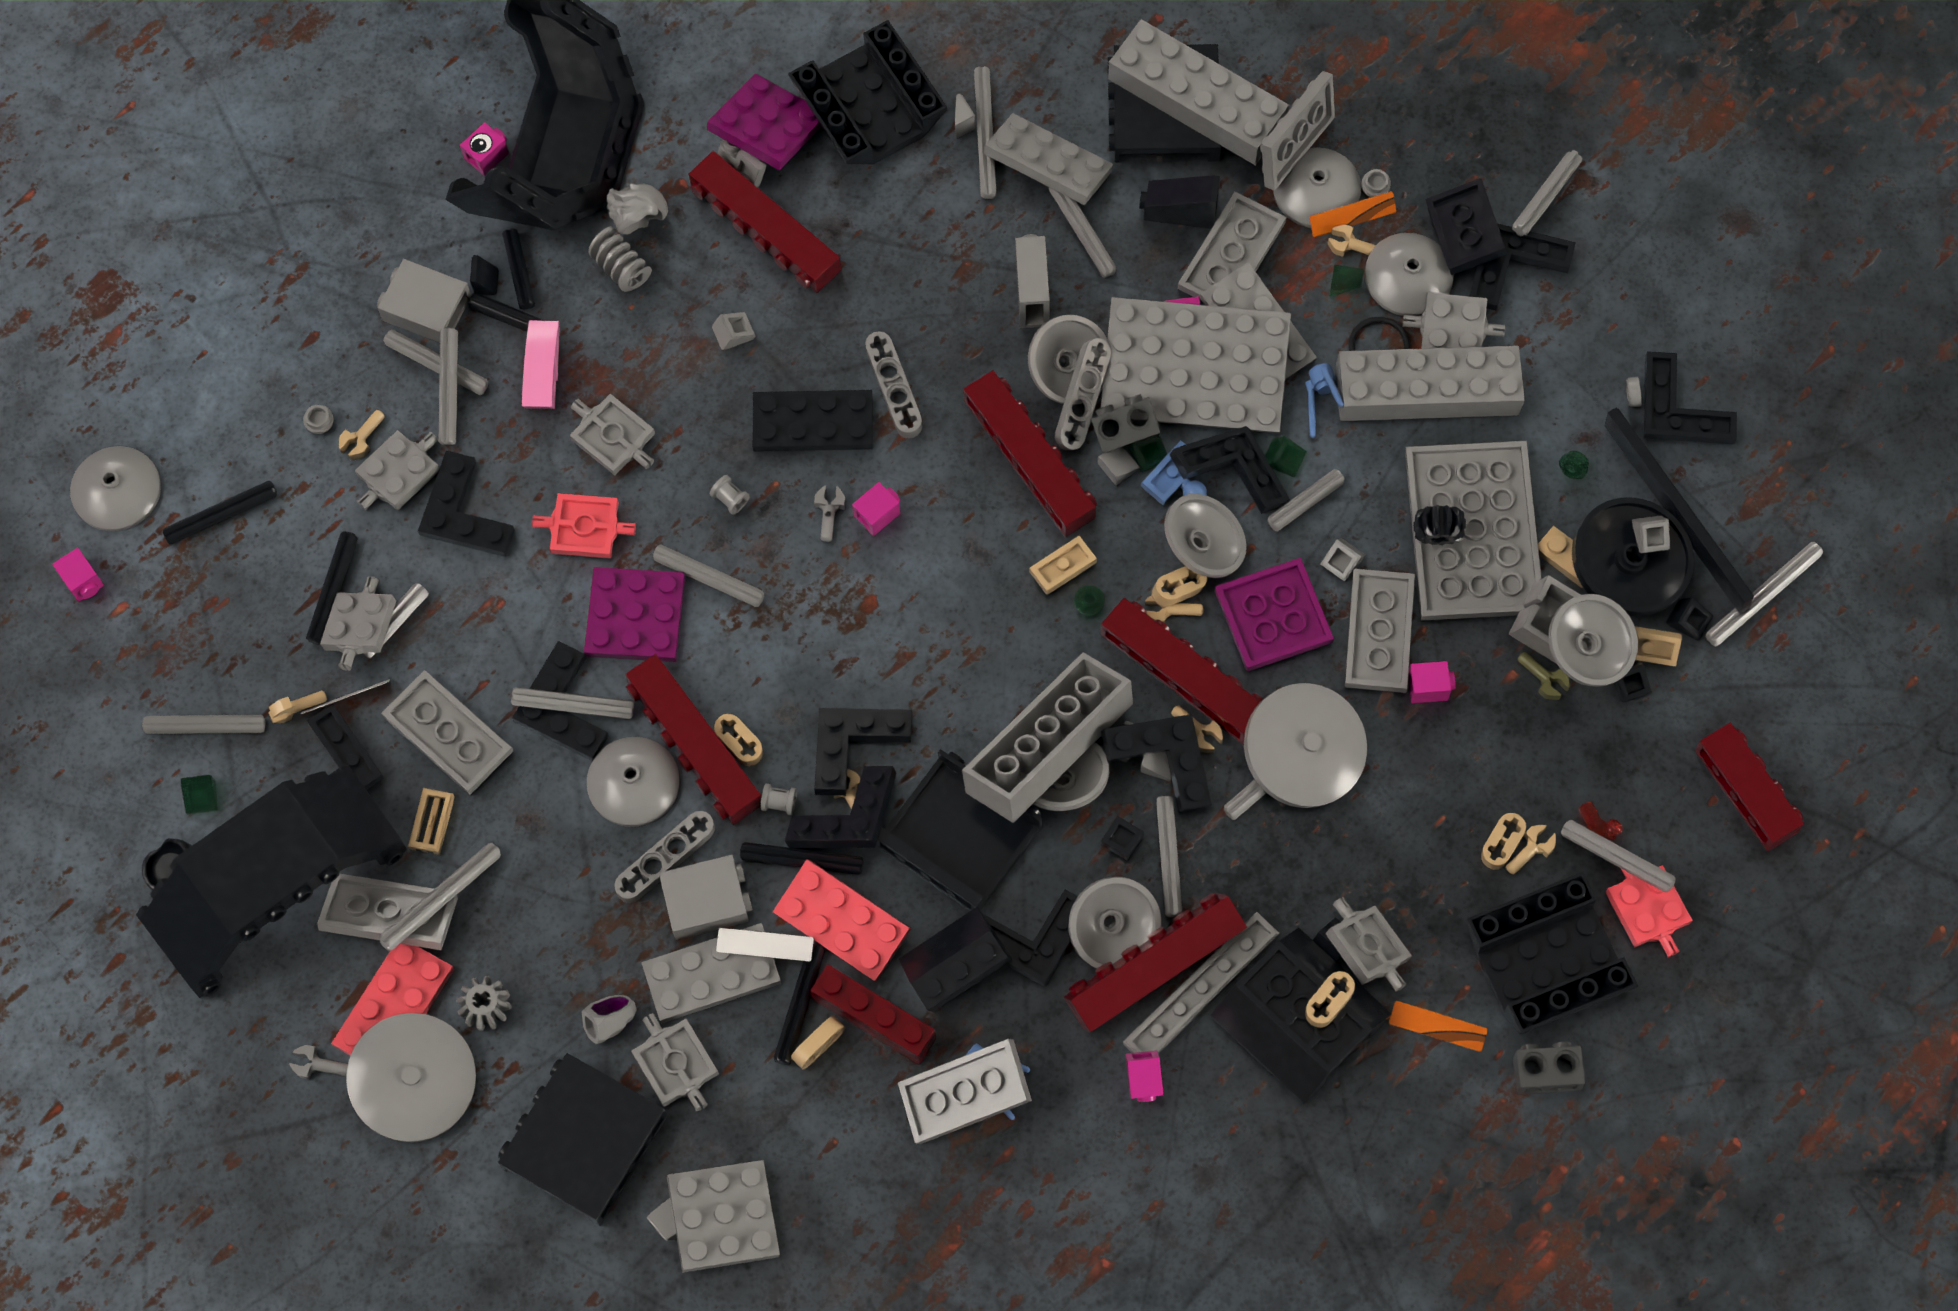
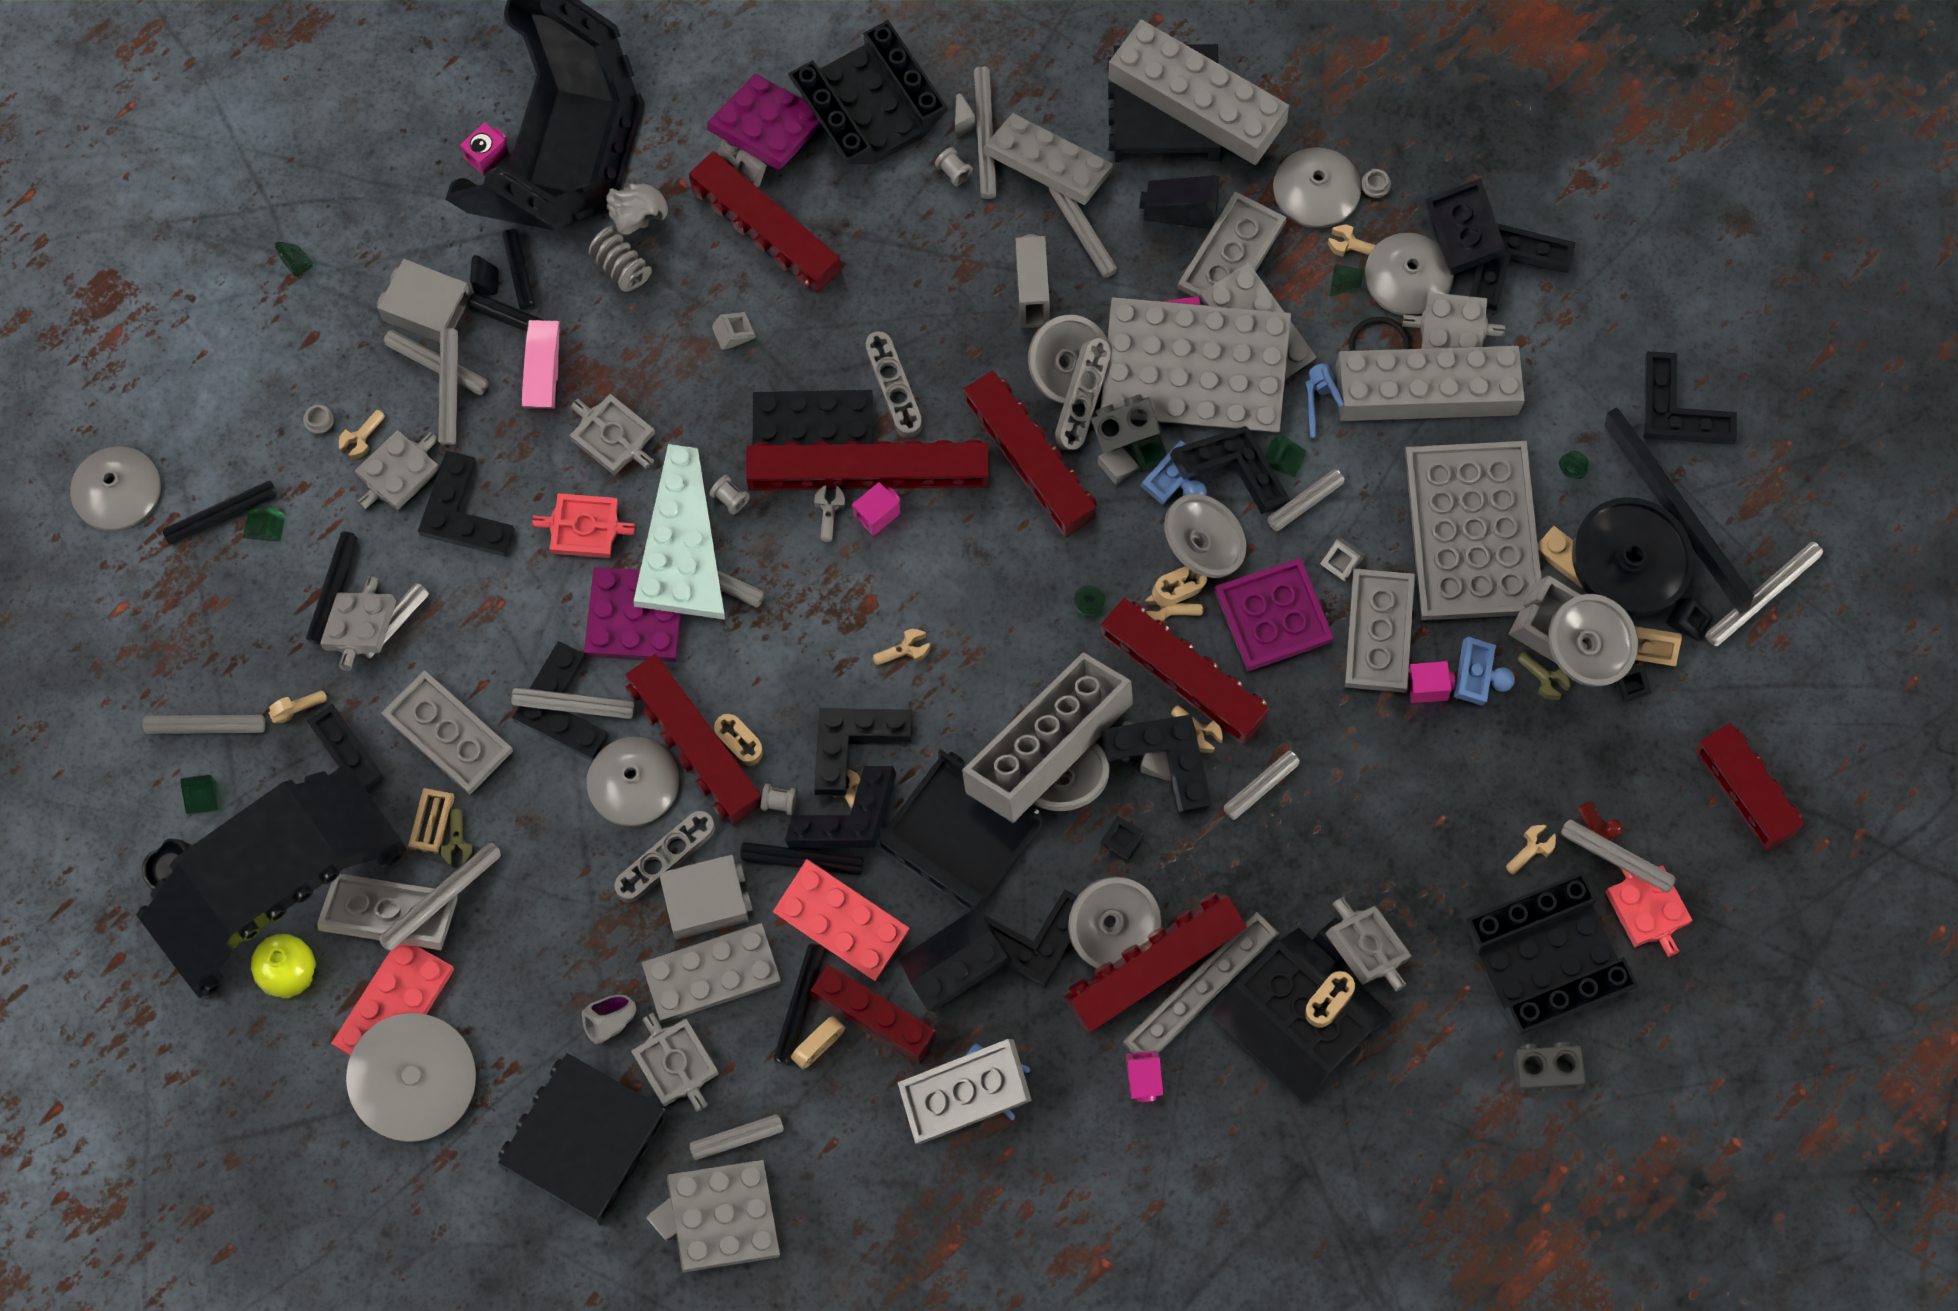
dark pink brick [52,547,104,602] -> none
light grey bar [289,1045,348,1080] -> none
white sticker [301,679,390,714] -> none
light grey gear [456,976,511,1031] -> none
white sticker [716,928,814,961] -> none
tan plate [1029,536,1097,595] -> none
light grey axle [1156,796,1182,917] -> none
light grey dish [1244,683,1367,808] -> none
light grey plate [1260,71,1335,191] -> none
orange sticker [1309,191,1397,237] -> none
orange sticker [1389,1001,1488,1052] -> none
black gear [1413,505,1466,546] -> none
tan beam [1481,813,1526,870] -> none
light grey axle [1512,150,1582,237] -> none
light grey tile [1626,377,1641,408] -> none
light grey slope [1632,516,1670,553] -> none
none -> clear green slope [243,506,285,541]
none -> neon yellow cylinder [251,934,316,998]
none -> clear green slope [274,241,313,277]
none -> olive bar [441,809,474,868]
none -> light aqua wing [634,444,725,620]
none -> light grey axle [690,1114,783,1160]
none -> dark red brick [746,439,989,491]
none -> tan bar [873,629,931,665]
none -> light grey bush [935,147,973,186]
none -> medium blue plate [1454,636,1515,705]

